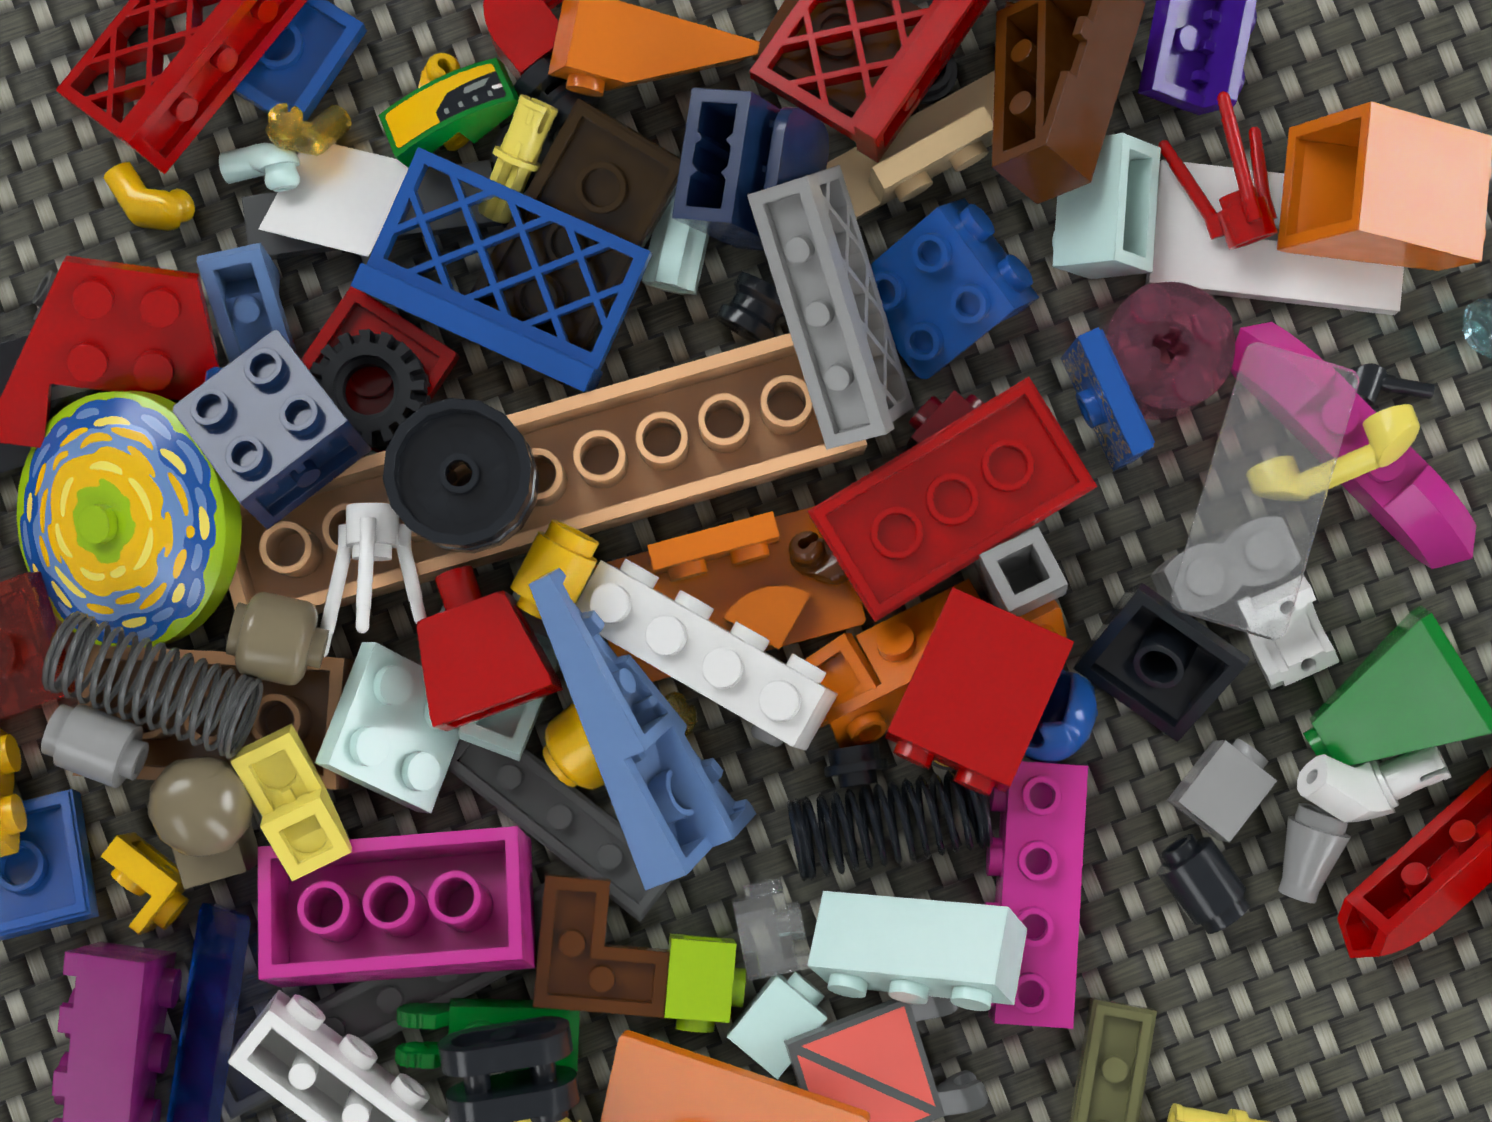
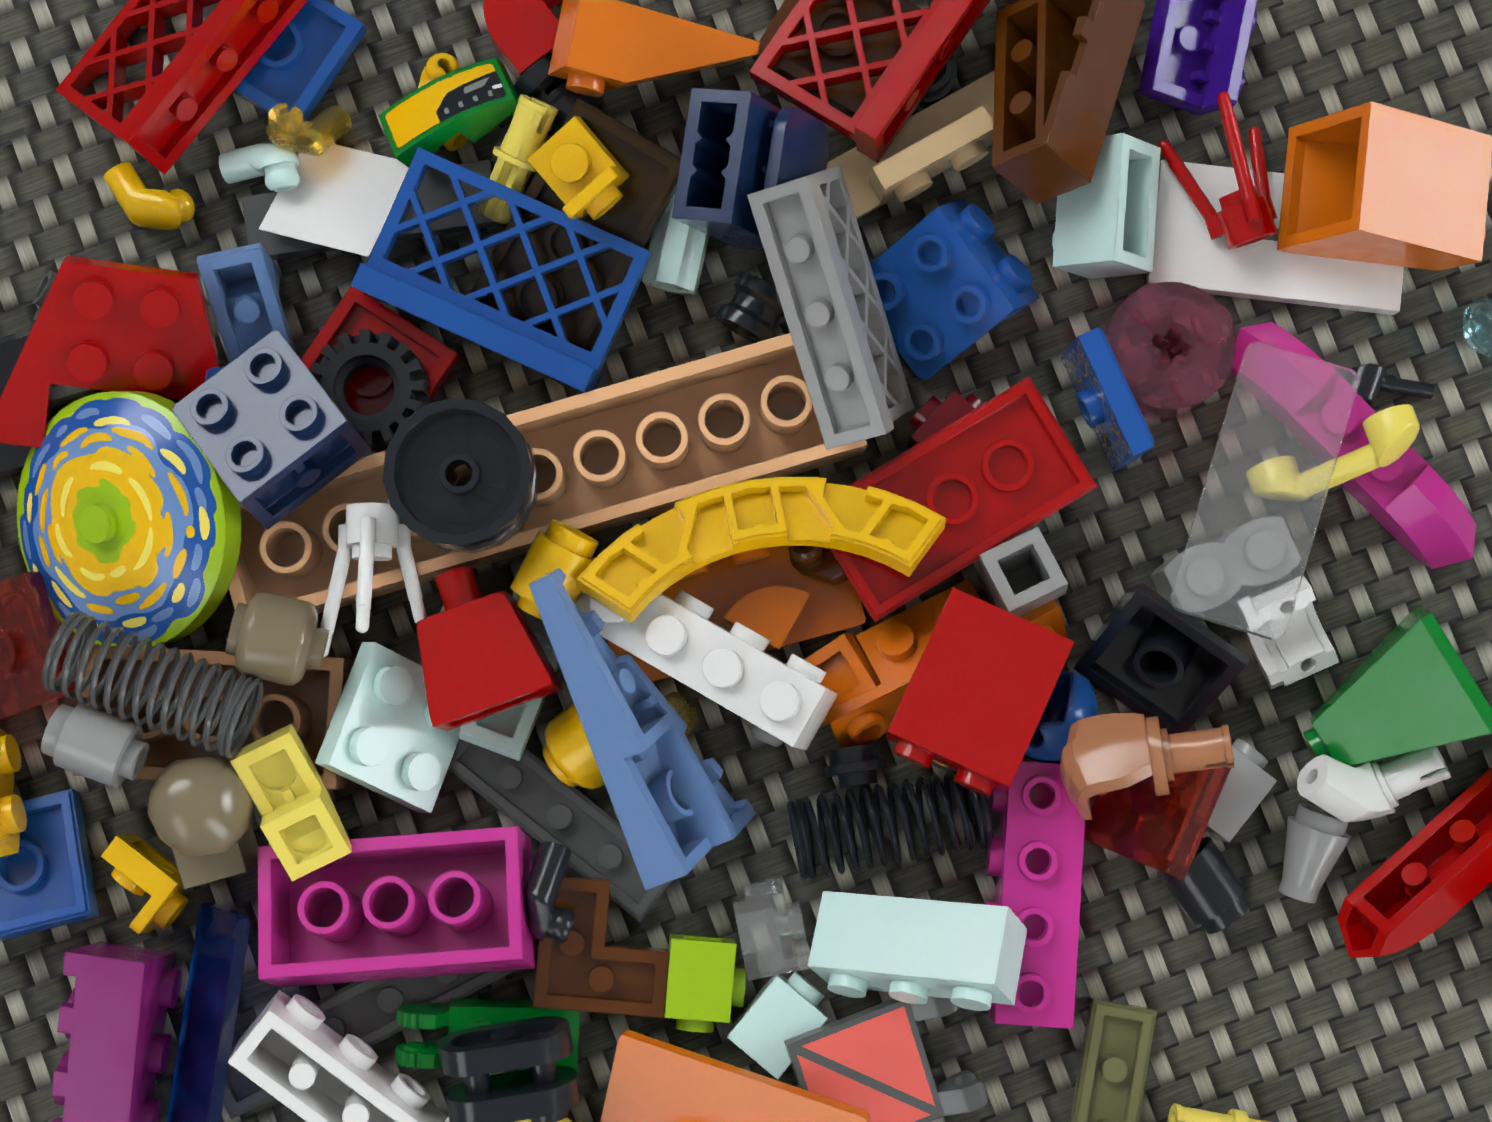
none -> black arm [525,841,576,944]
none -> yellow bracket [527,116,630,220]
none -> yellow tile [576,477,946,623]
none -> nougat piece [1060,713,1235,820]
none -> clear red plate [1084,759,1235,881]

